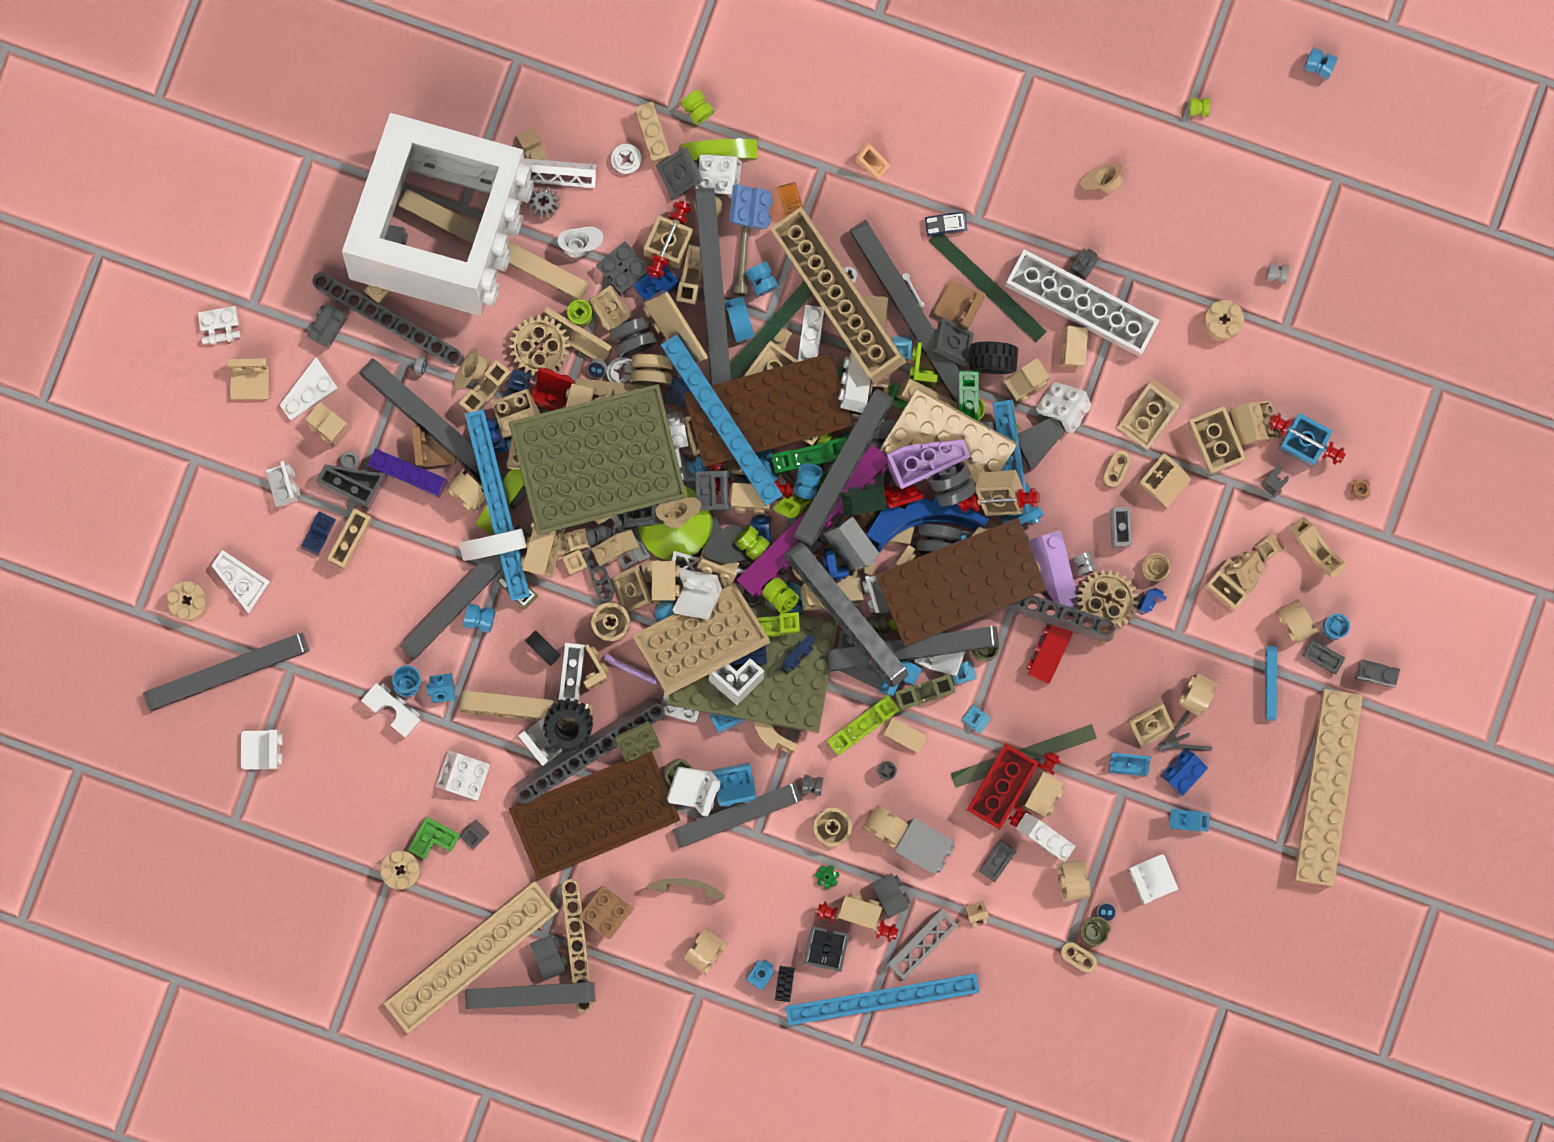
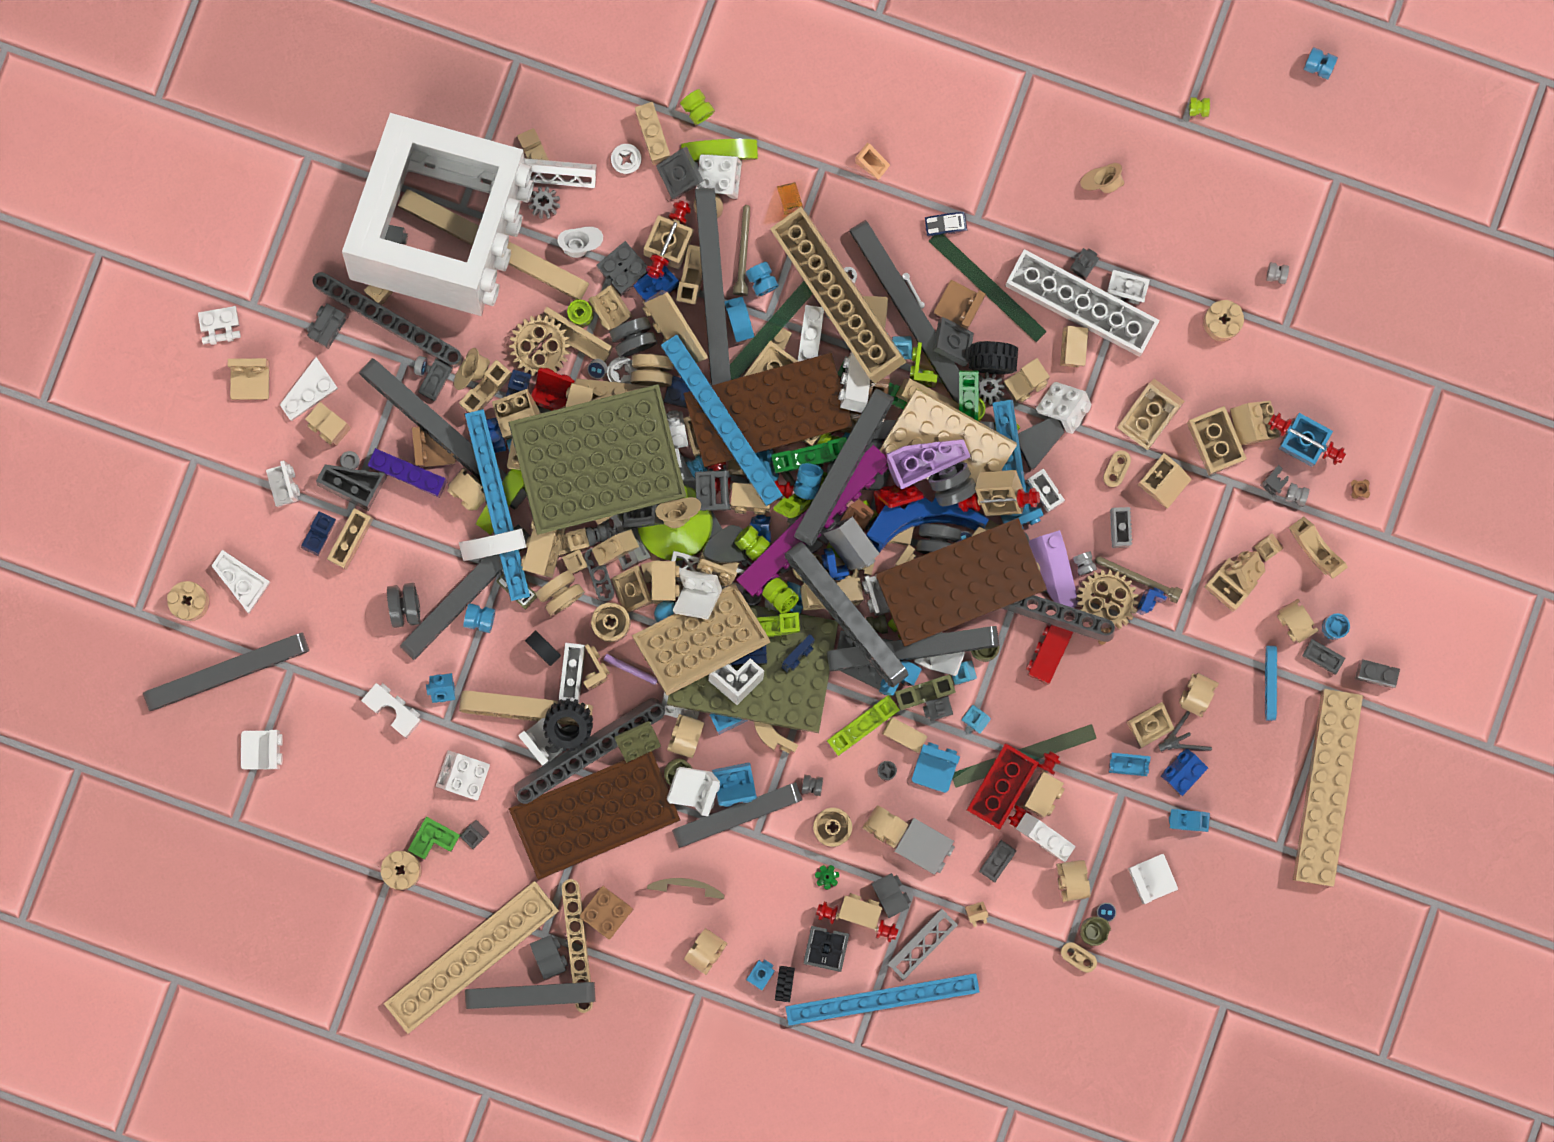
dark azure helmet [392,665,421,697] -> none
medium blue plate [729,184,774,230] -> none
clear green brick [841,483,887,516] -> none
tan hair [1142,553,1171,582] -> none
none -> dark grey wheel [387,583,421,628]
none -> dark grey plate [418,358,453,401]
none -> tan wheel [535,570,585,616]
none -> tan brick [667,714,705,758]
none -> dark azure bracket [912,742,960,793]
none -> dark grey brick [923,696,953,721]
none -> light grey gear [979,372,1005,405]
none -> white brick [1026,469,1065,513]
none -> dark tan piece [1095,556,1183,604]
none -> white bracket [1107,269,1150,305]
none -> light grey wheel [1285,483,1310,507]

